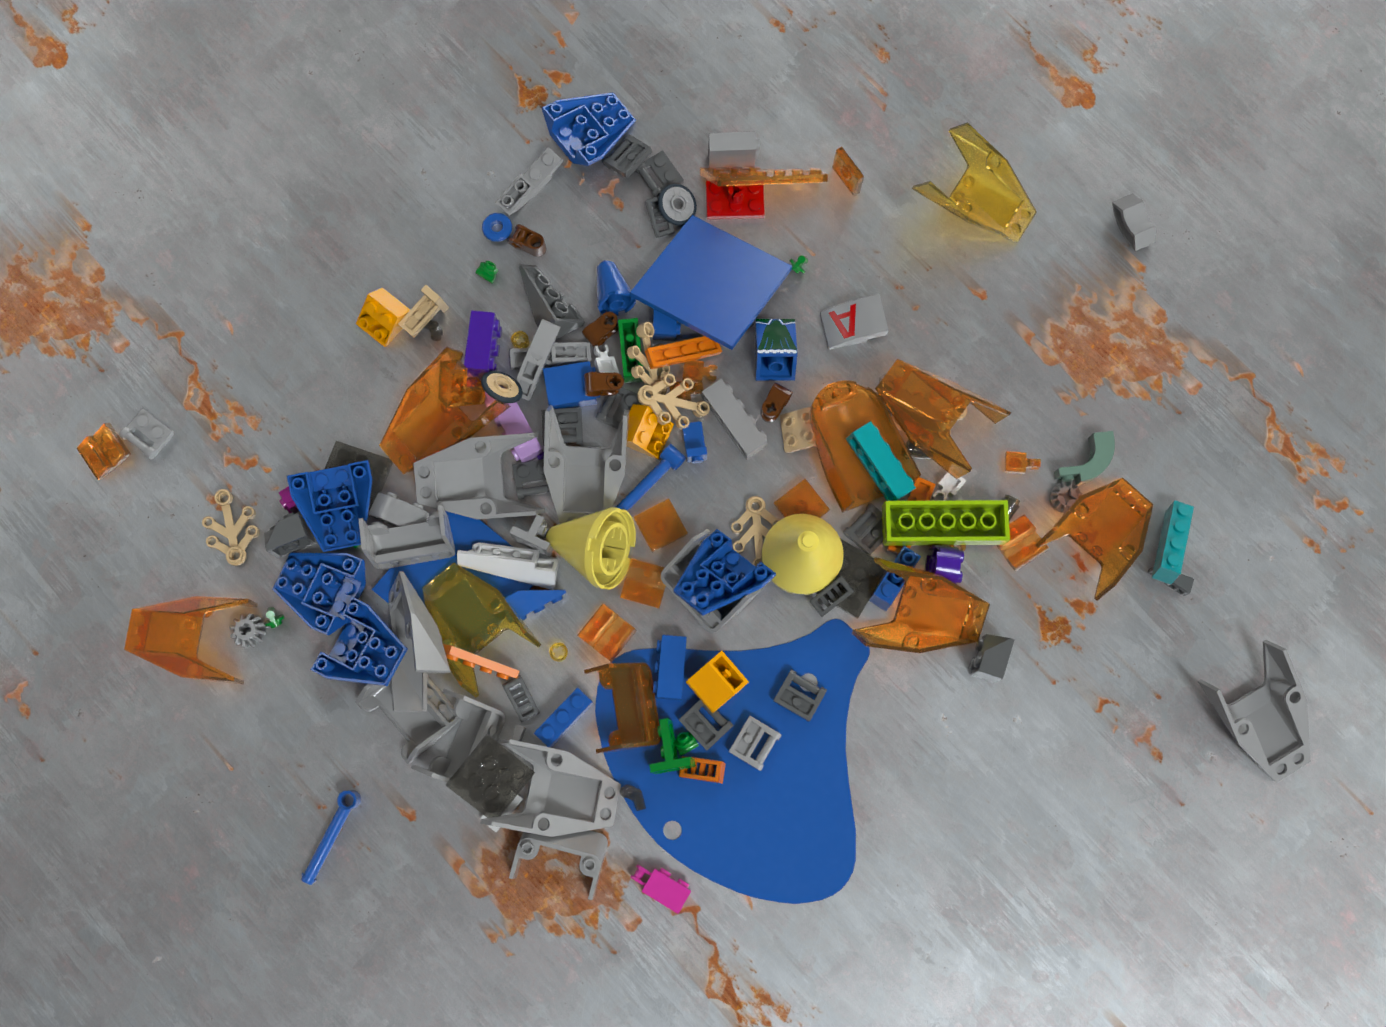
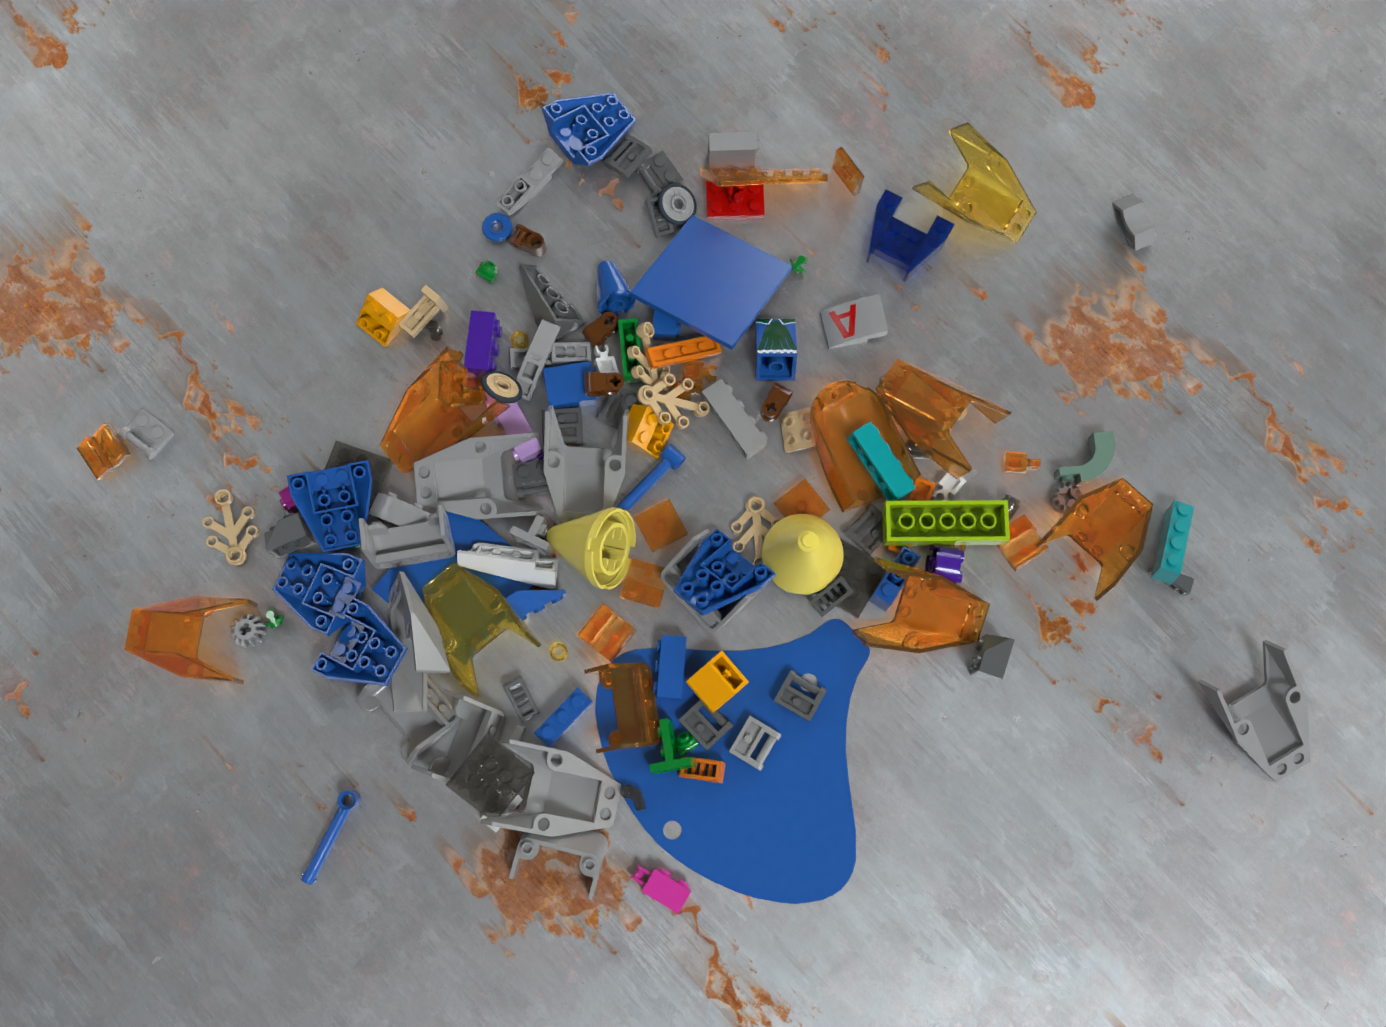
plate [443,644,519,680] -> none
blue bracket [682,421,707,464] -> none
none -> clear blue wedge [866,189,955,282]

